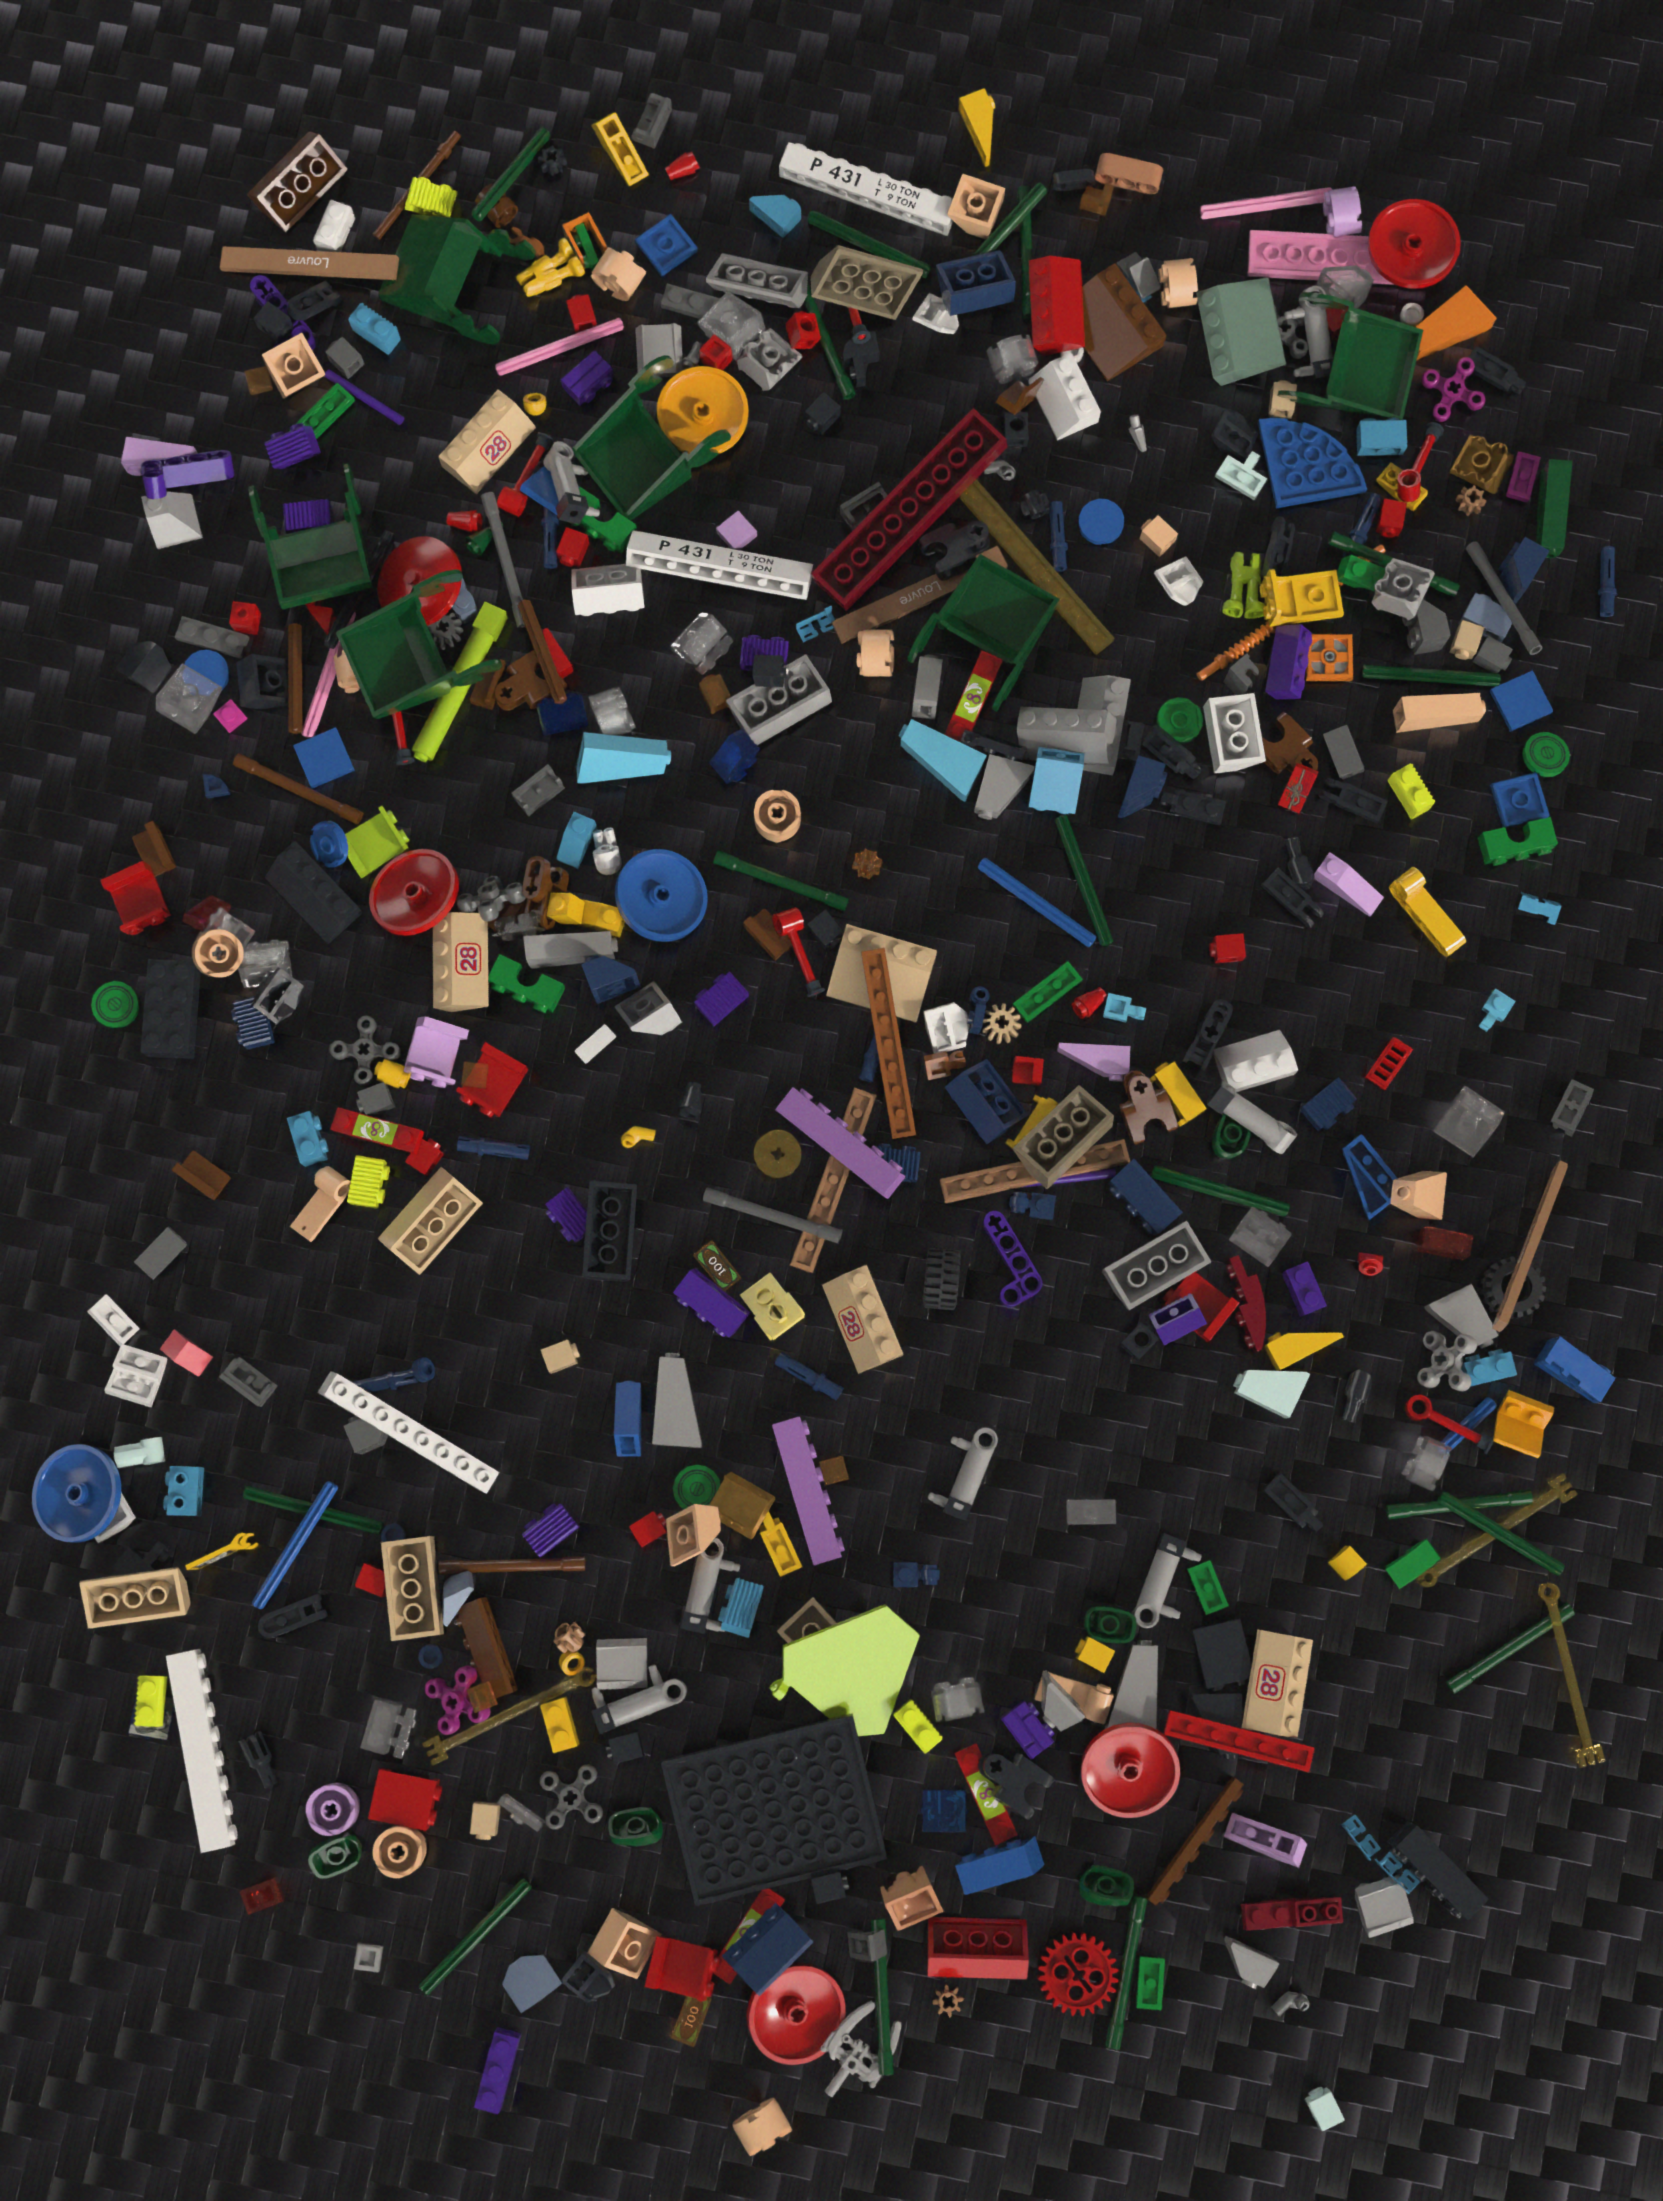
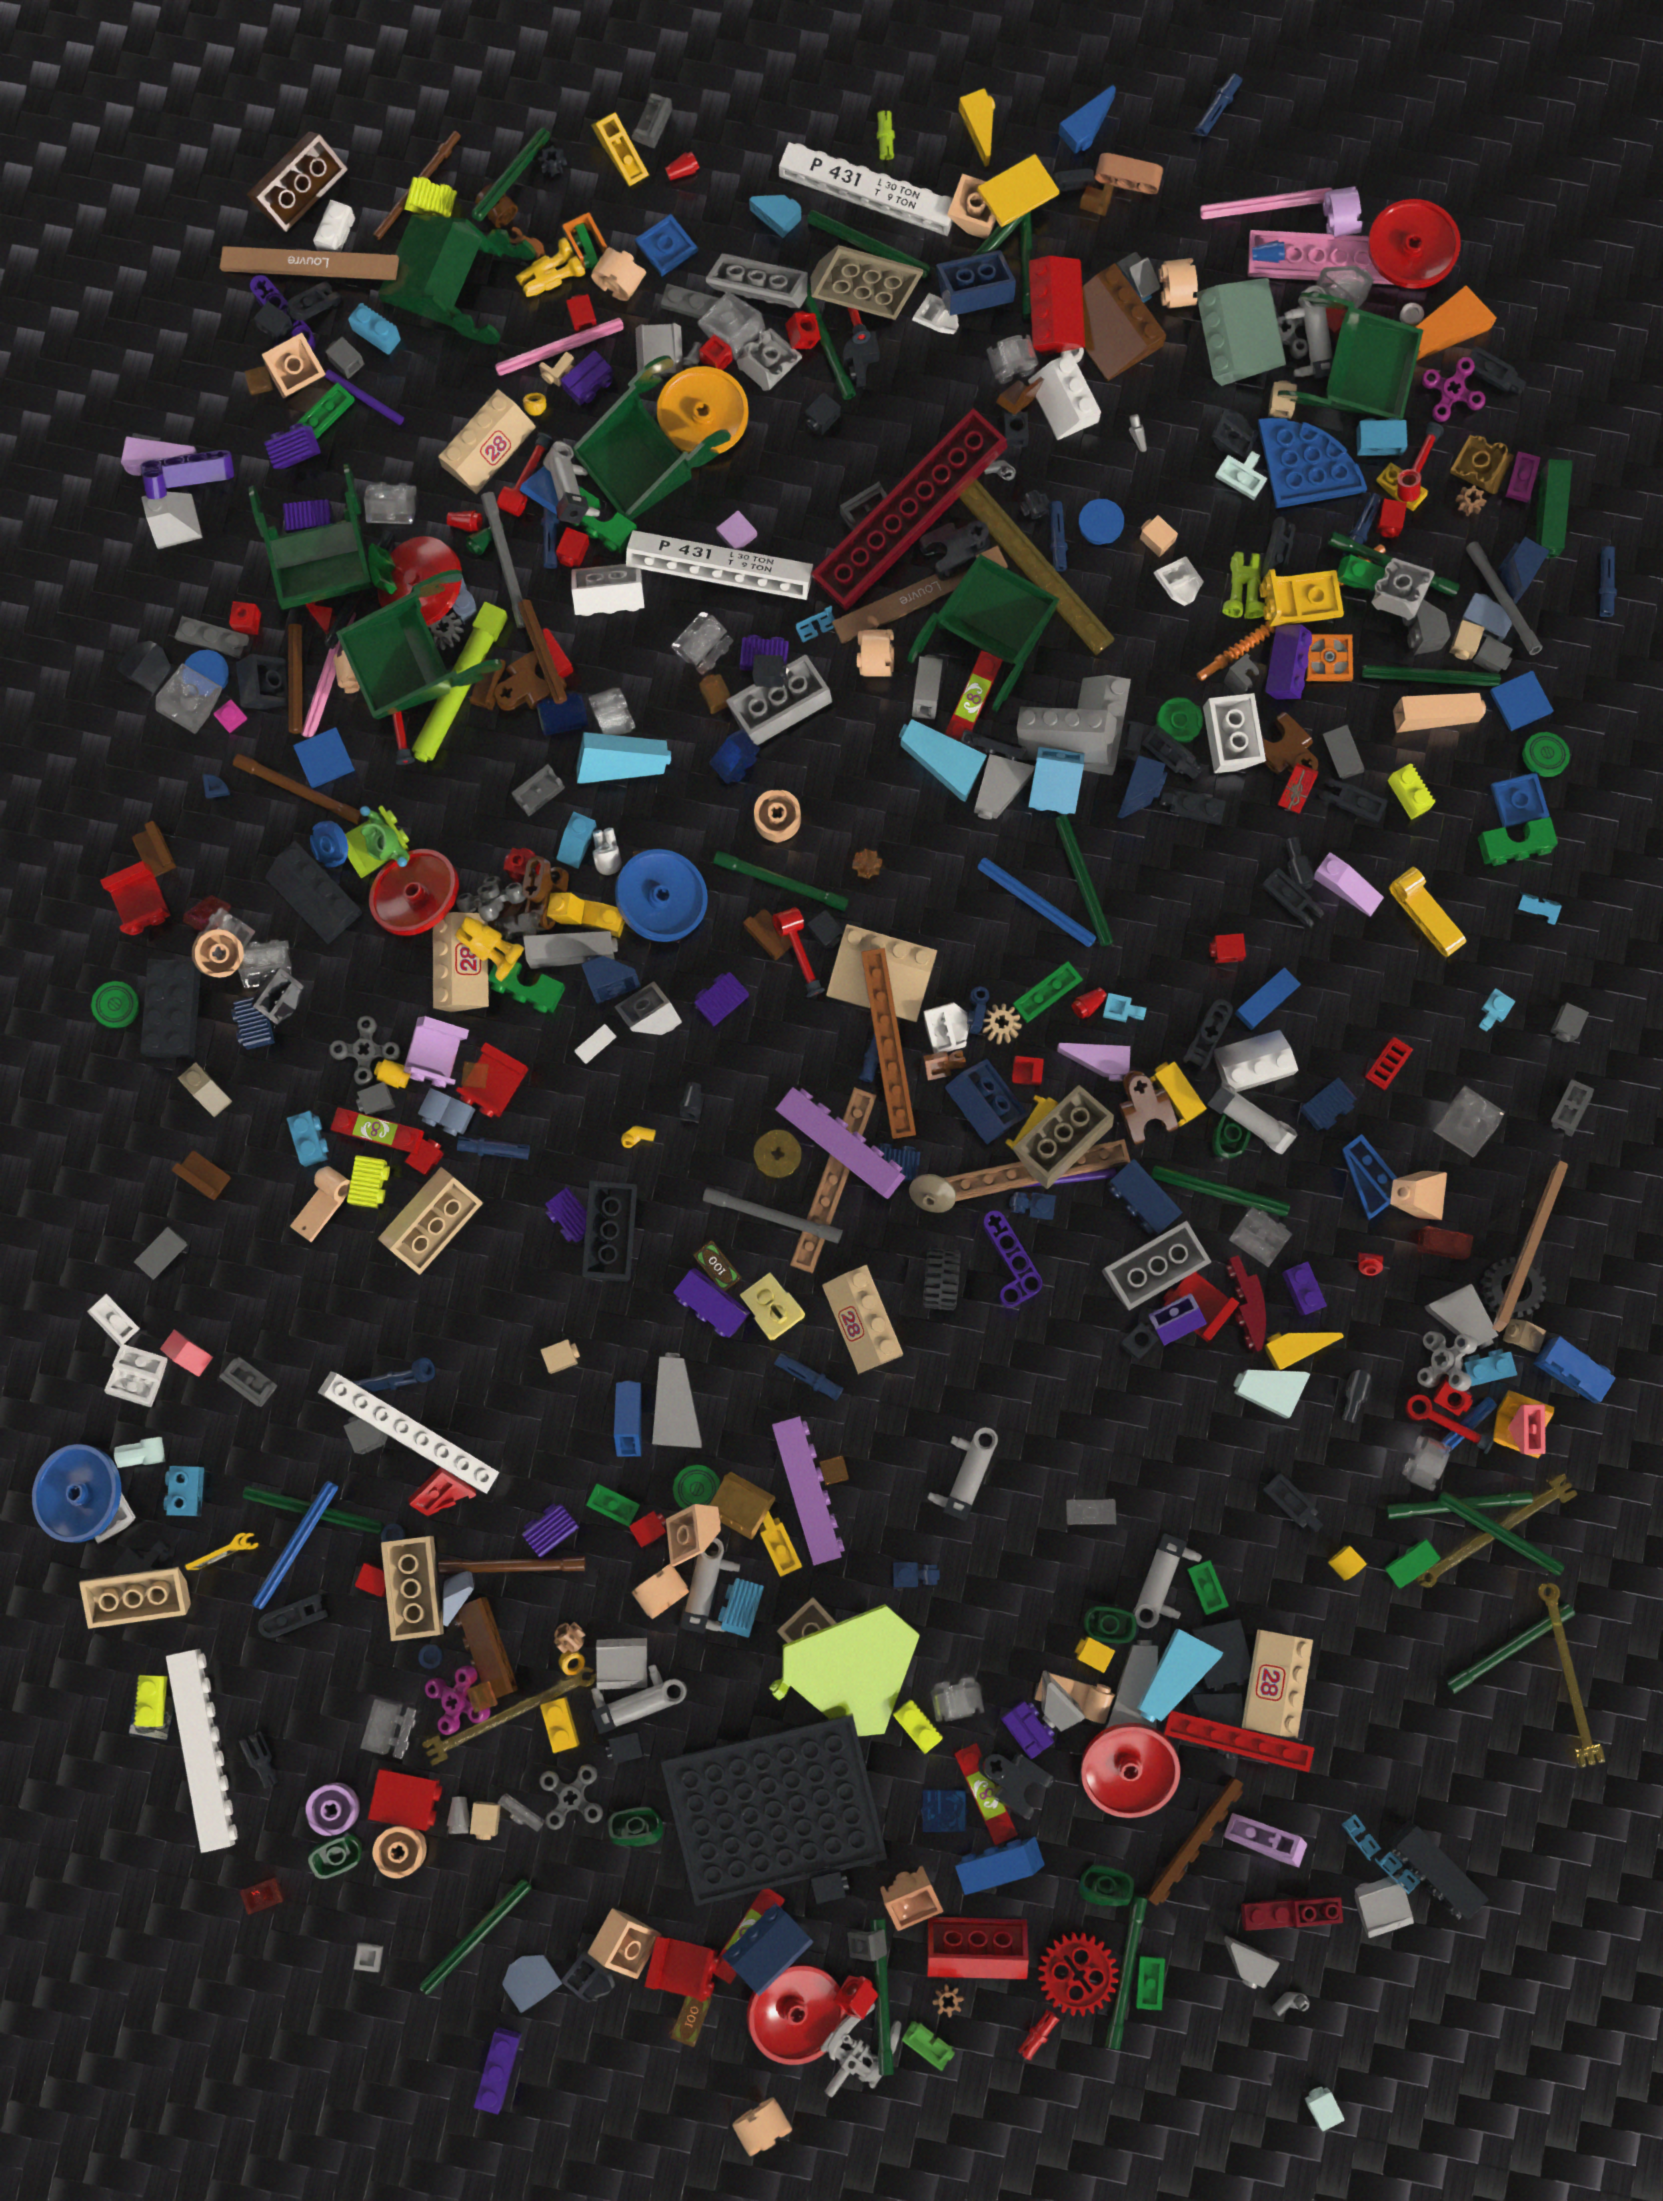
none -> dark tan slope [178,1063,232,1117]
none -> bright green piece [360,806,410,867]
none -> clear brick [364,482,416,524]
none -> green slope [368,543,397,594]
none -> red wing [408,1467,476,1516]
none -> sand blue brick [418,1088,475,1136]
none -> light grey cone [446,1797,471,1834]
none -> yellow piece [454,917,525,982]
none -> red brick [504,848,541,883]
none -> tan bracket [539,352,575,386]
none -> green plate [586,1484,640,1527]
none -> light nougat brick [631,1564,689,1619]
none -> red brick [833,1976,878,2020]
none -> lime pin [877,111,895,160]
none -> bright green hinge [902,2021,955,2071]
none -> dark tan dish [909,1174,956,1213]
none -> yellow tile [977,154,1059,227]
none -> red pin [1018,2009,1060,2060]
none -> blue slope [1059,85,1116,154]
none -> medium azure slope [1137,1629,1223,1722]
none -> dark blue pin [1195,74,1242,136]
none -> blue slope [1235,967,1301,1030]
none -> blue cone [1252,240,1285,263]
none -> red brick [1433,1376,1473,1416]
none -> tan bracket [1503,1319,1546,1353]
none -> coral slope [1508,1404,1545,1454]
none -> dark grey brick [1550,1003,1589,1042]

